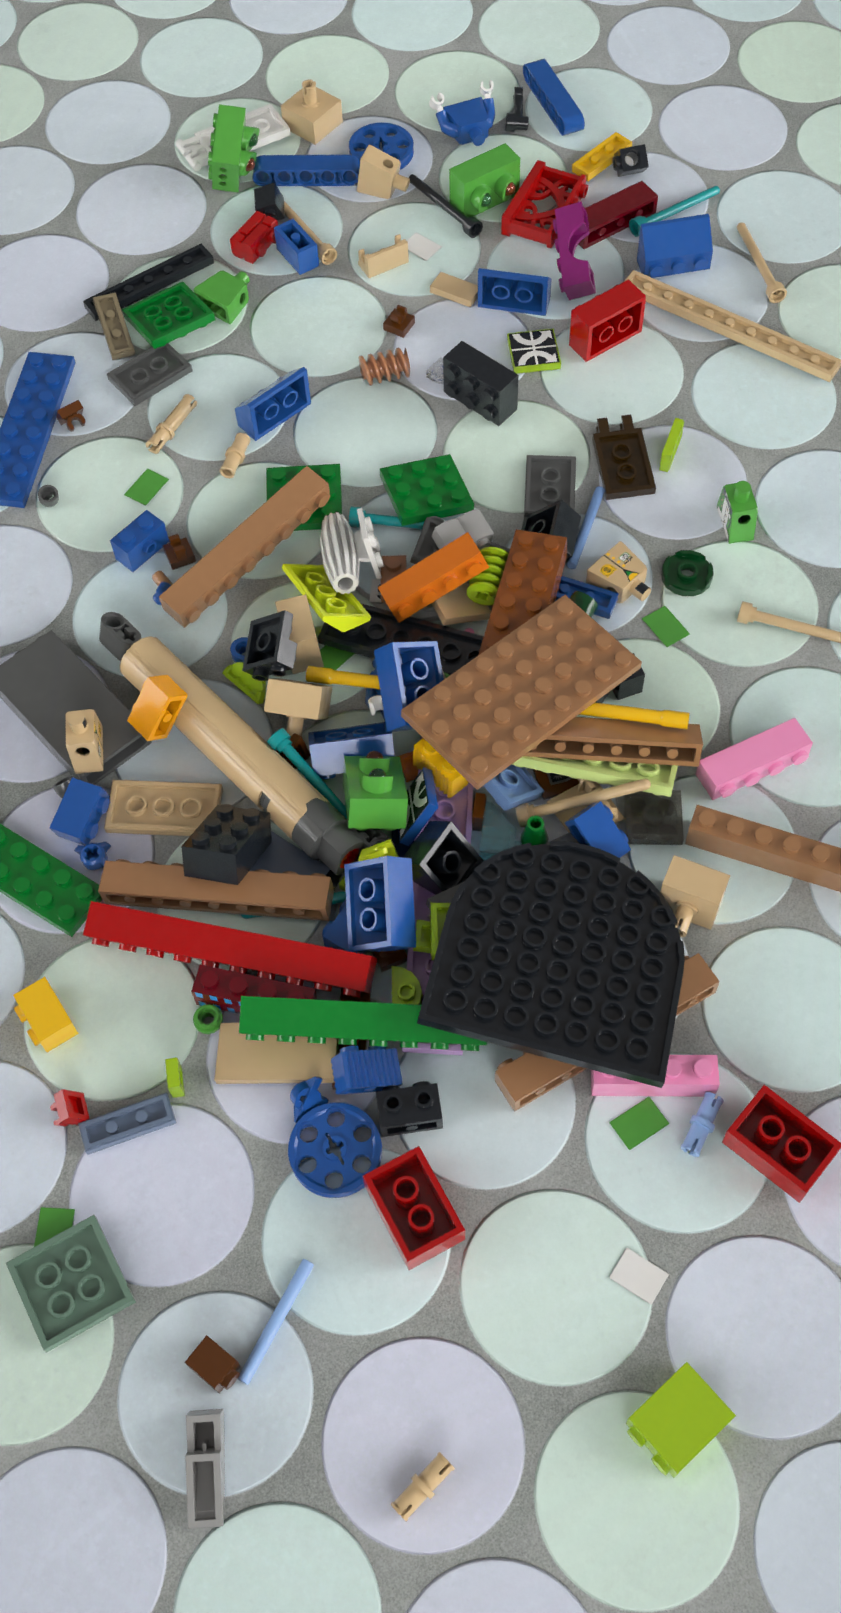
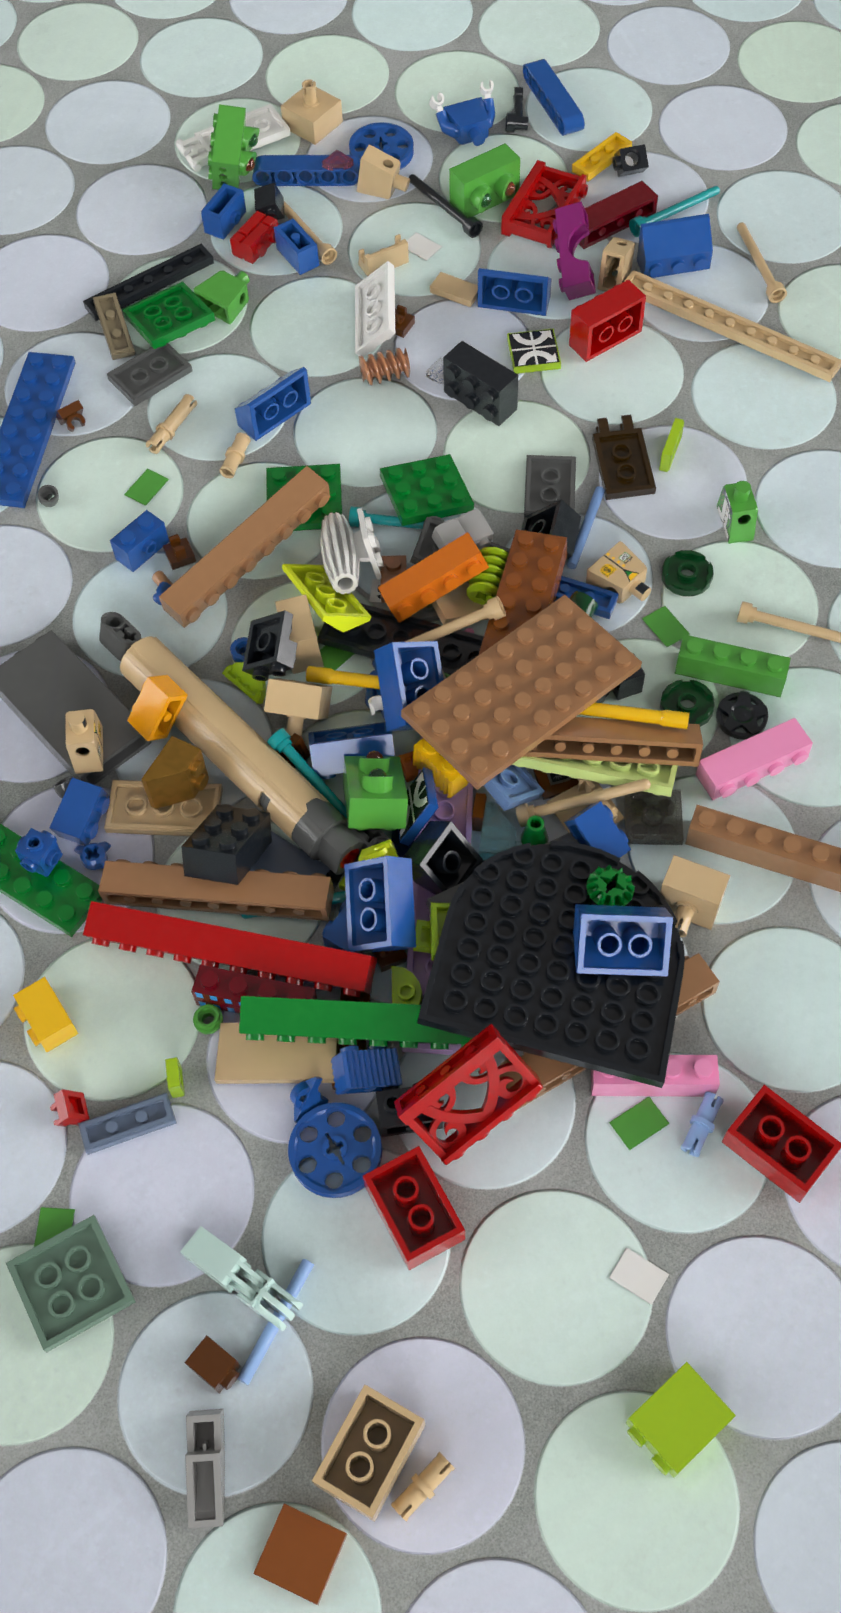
none -> blue brick [15,828,63,877]
none -> pearl gold slope [141,736,209,809]
none -> light aqua arm [180,1226,303,1331]
none -> blue brick [201,184,246,240]
none -> dark orange tile [253,1504,348,1605]
none -> tan brick [312,1384,425,1522]
none -> clear pink tile [322,150,354,171]
none -> white plate [355,261,395,357]
none -> red fence [394,1023,543,1165]
none -> tan piece [405,596,506,642]
none -> blue slope [573,904,673,976]
none -> green gear [587,865,635,906]
none -> tan torso [597,237,635,291]
none -> dark green tile [660,680,715,727]
none -> bright green brick [675,634,791,698]
none -> black wheel [716,691,768,740]

